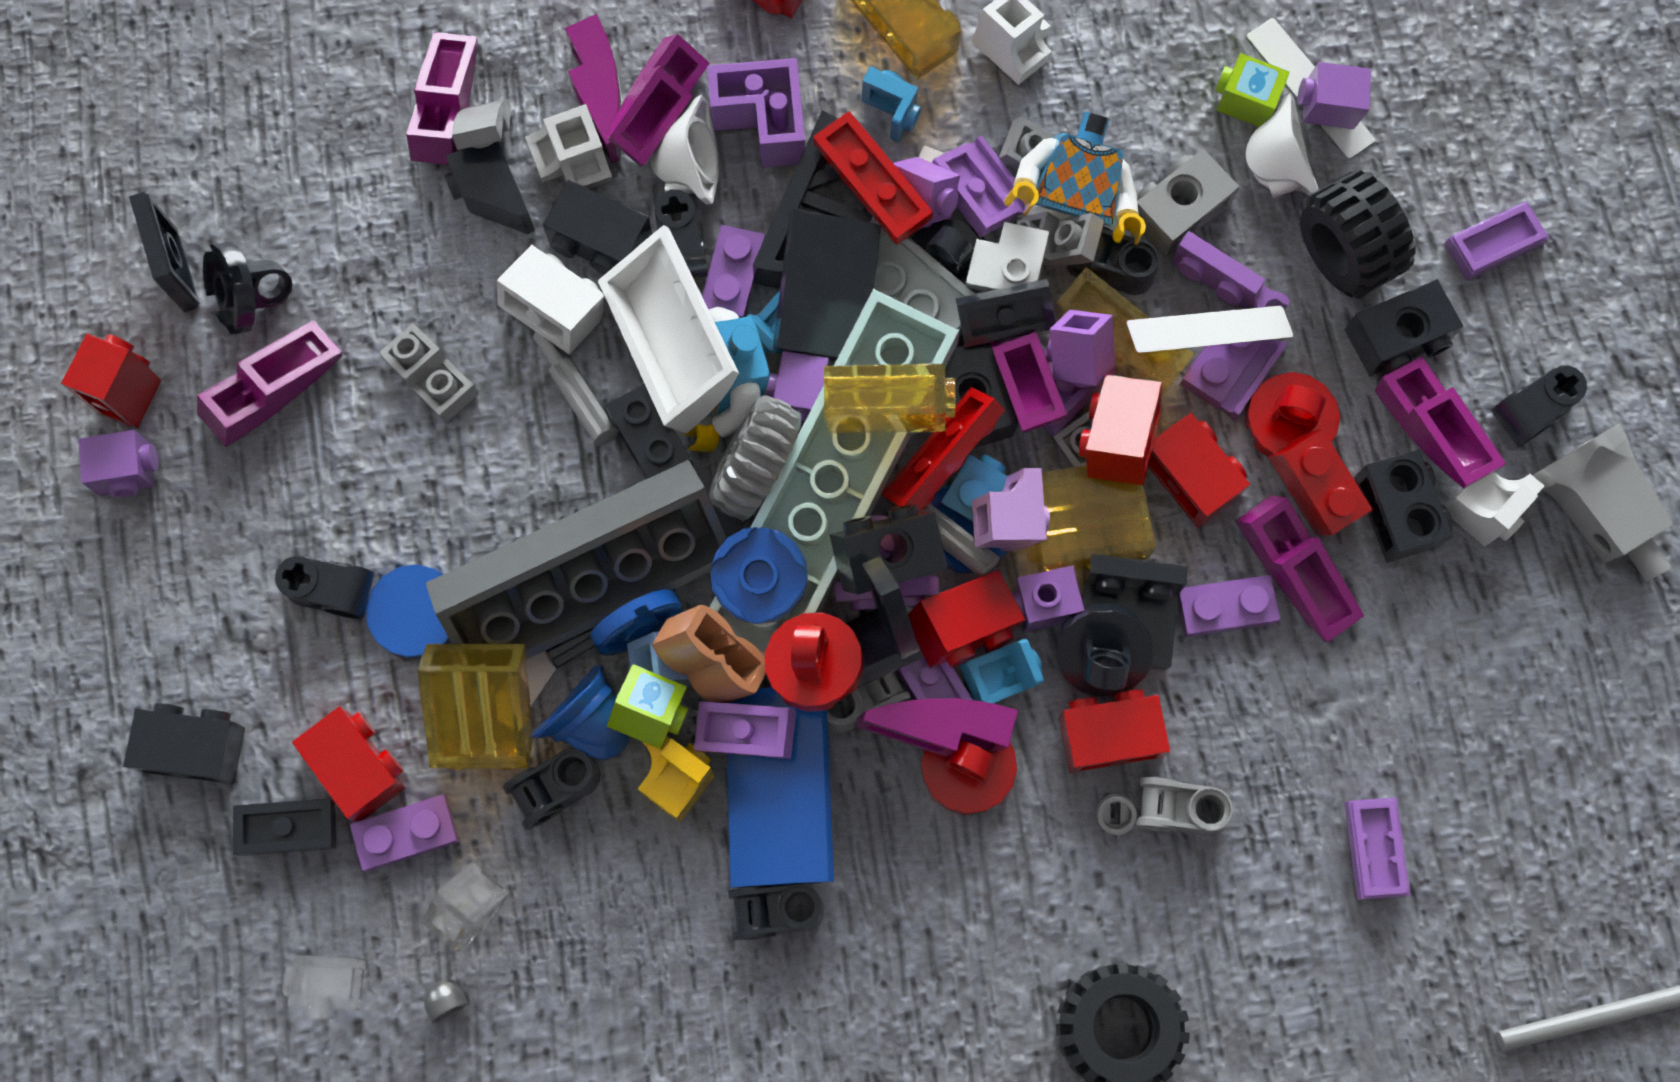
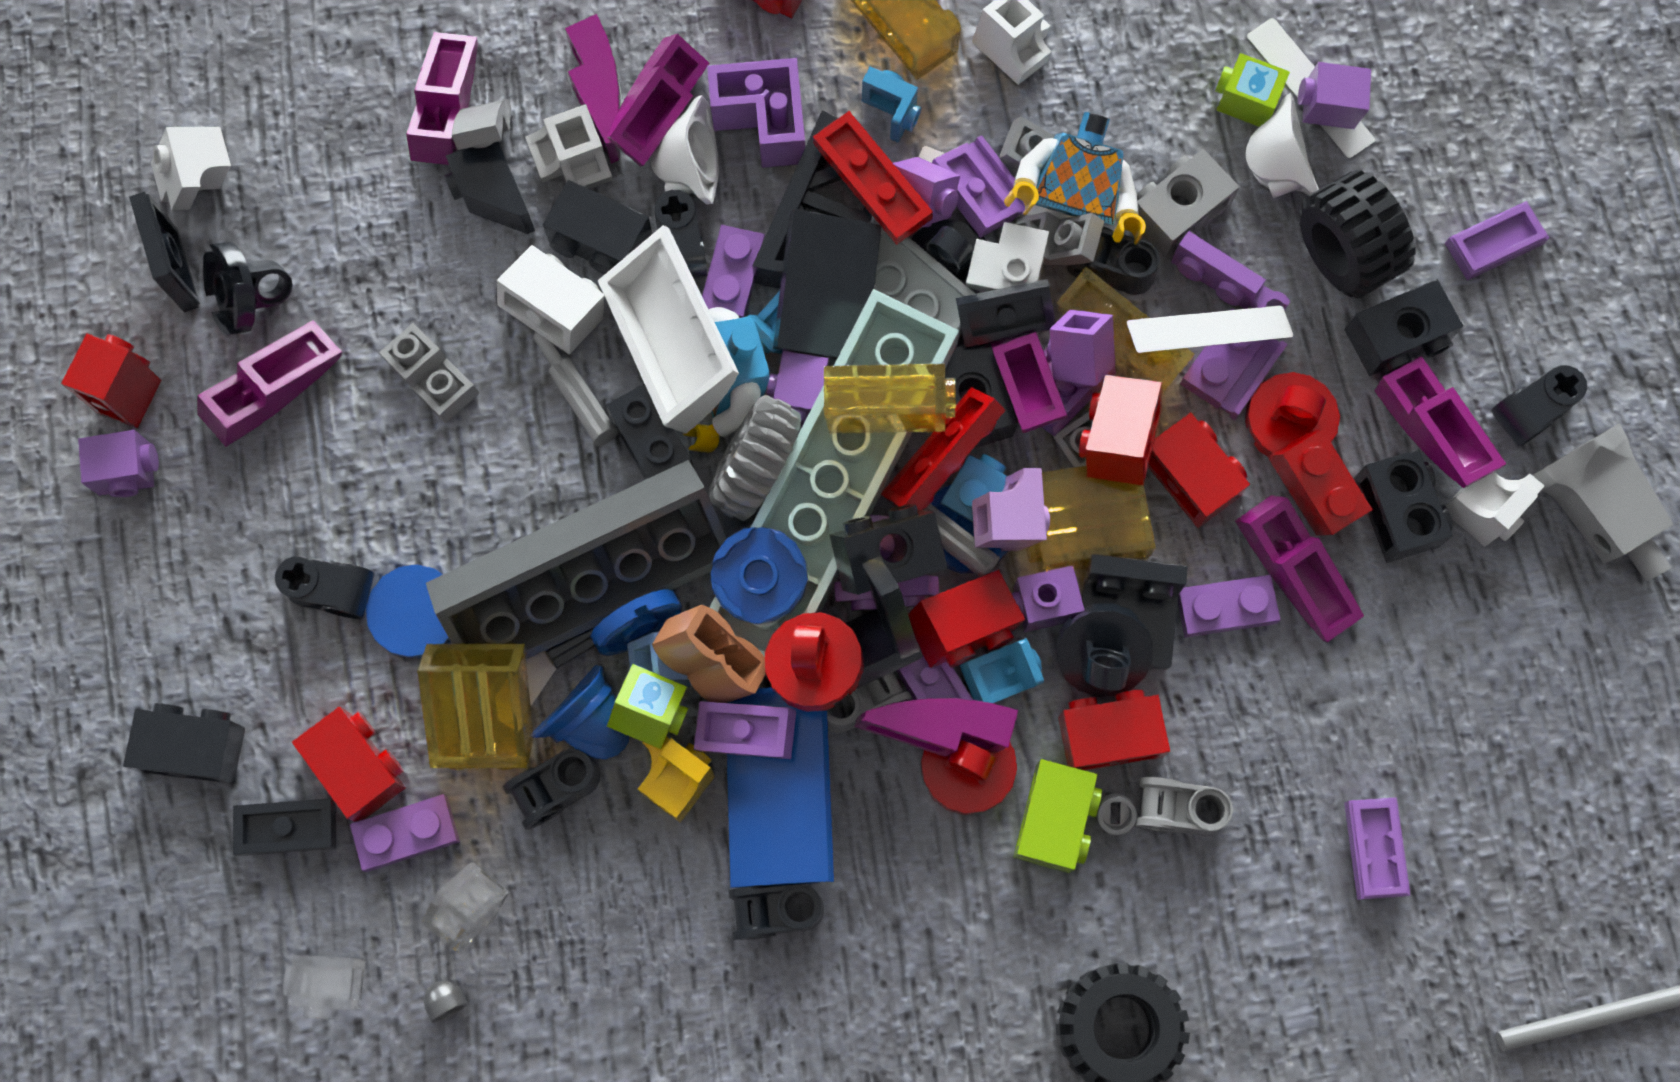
none -> white brick [151,127,231,210]
none -> lime brick [1013,759,1102,873]

